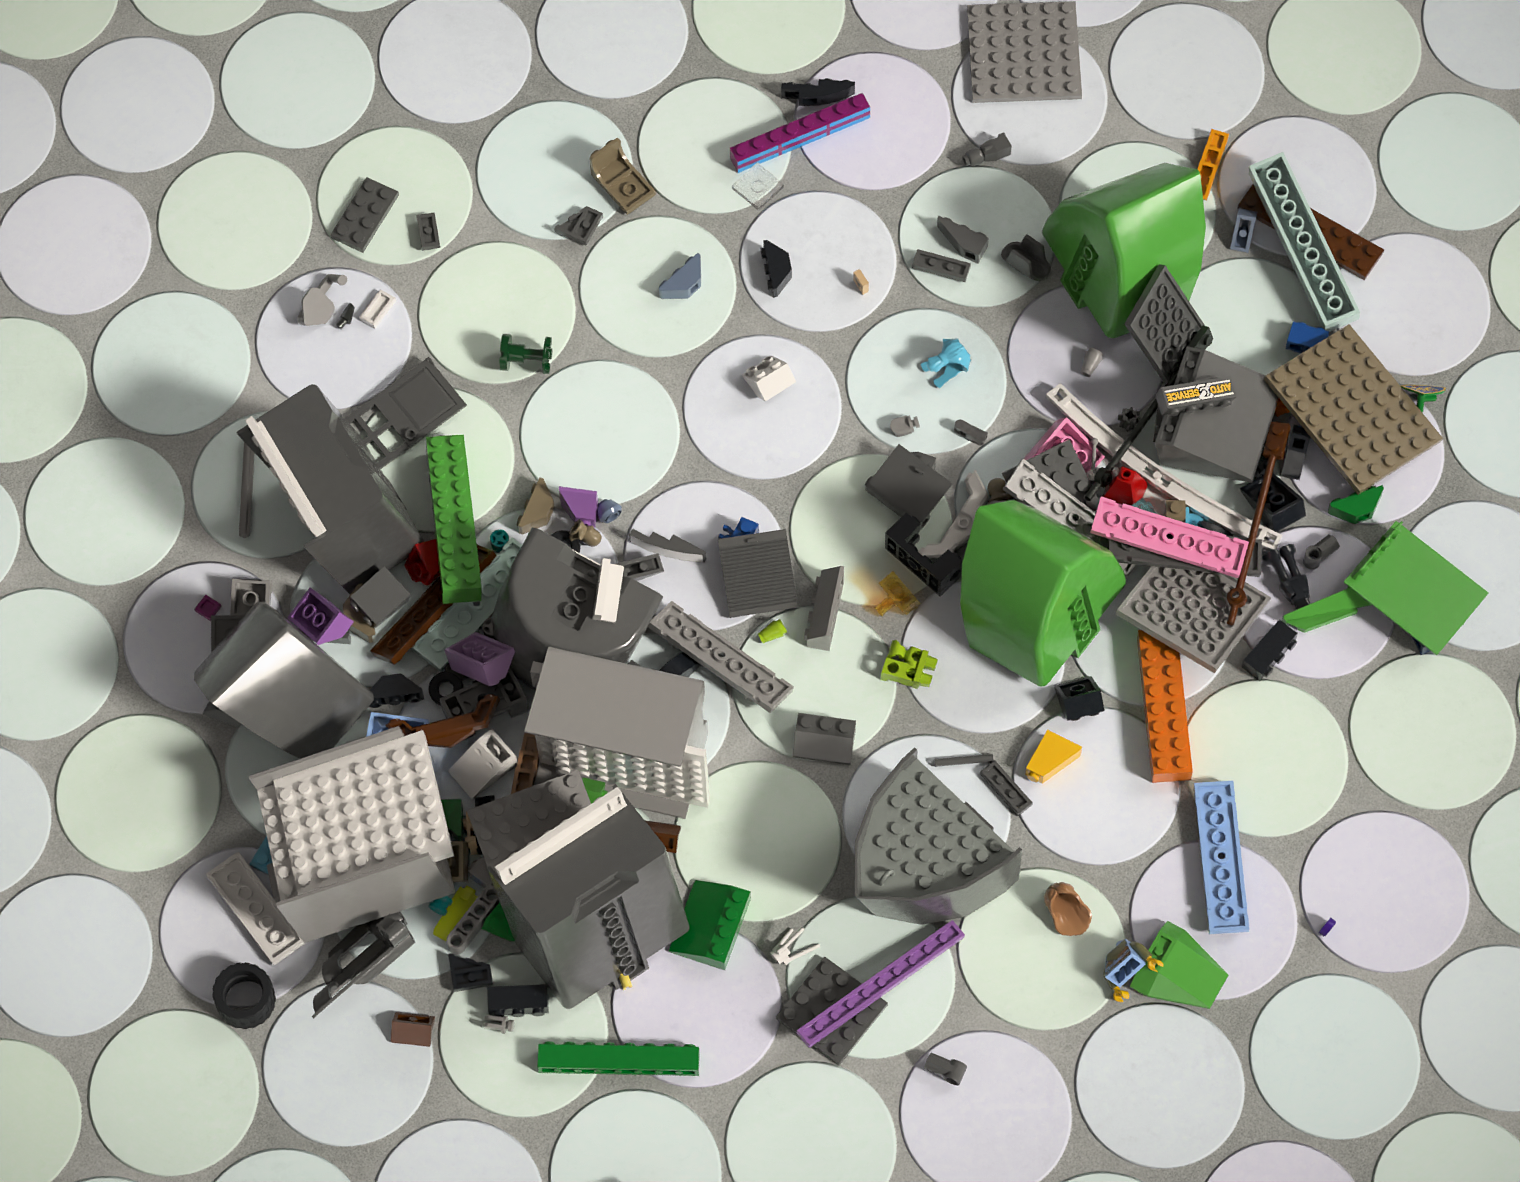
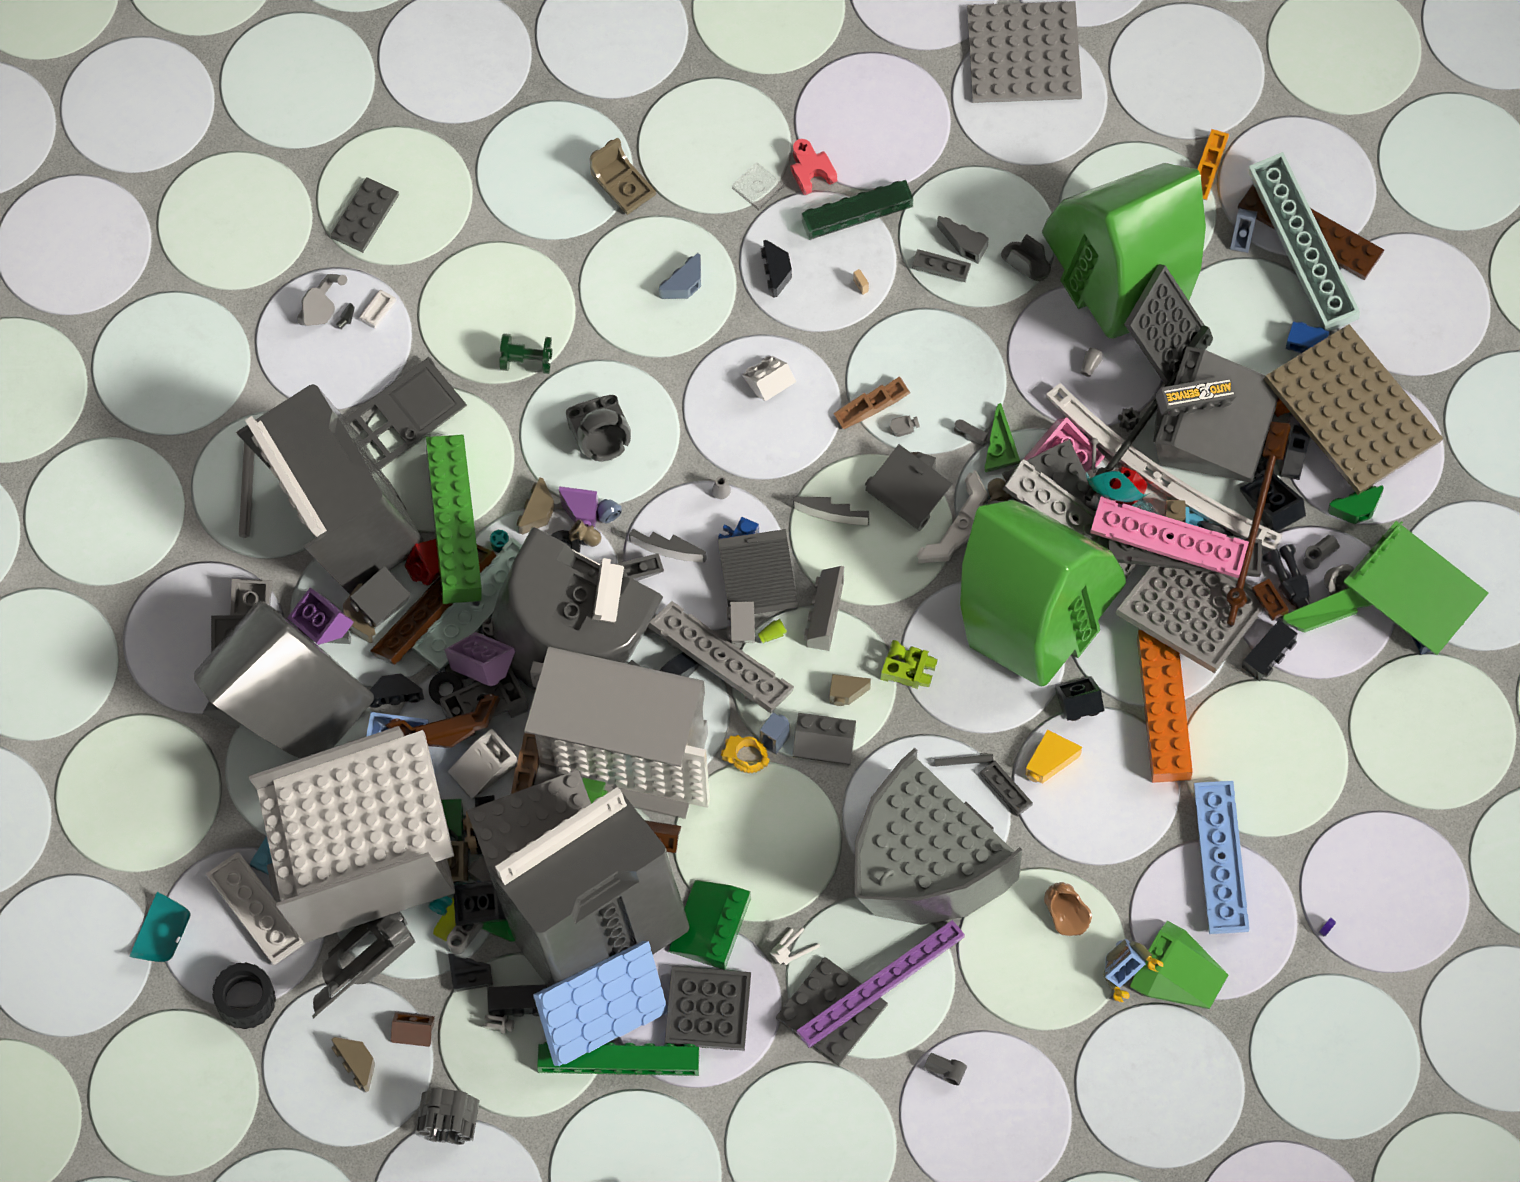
magenta tile [194,595,222,621] -> none
dark grey plate [416,212,440,251] -> none
dark grey wing [554,206,603,246] -> none
magenta brick [730,93,870,173] -> none
black slope [781,78,855,106] -> none
clear yellow brick [874,571,921,616] -> none
black plate [885,513,962,597] -> none
medium azure piece [921,338,971,389] -> none
dark grey piece [962,132,1012,167] -> none
shield [1401,385,1446,412] -> none
none -> teal piece [129,892,191,962]
none -> dark tan slope [331,1037,375,1092]
none -> dark grey piece [415,1088,480,1145]
none -> black slope [453,880,507,926]
none -> light blue piece [533,941,668,1066]
none -> dark grey piece [566,395,631,462]
none -> dark grey plate [665,966,751,1051]
none -> light grey cone [712,476,731,499]
none -> yellow piece [721,735,770,774]
none -> light grey brick [727,602,755,643]
none -> sand blue piece [760,712,790,754]
none -> coral piece [790,139,837,195]
none -> slope [793,497,869,525]
none -> clear green brick [802,180,913,240]
none -> dark tan slope [830,674,871,706]
none -> medium nougat slope [833,376,911,429]
none -> bright green wing [984,403,1020,473]
none -> teal piece [1086,471,1153,502]
none -> reddish brown panel [1252,579,1289,621]
none -> light grey hat [1324,564,1354,596]

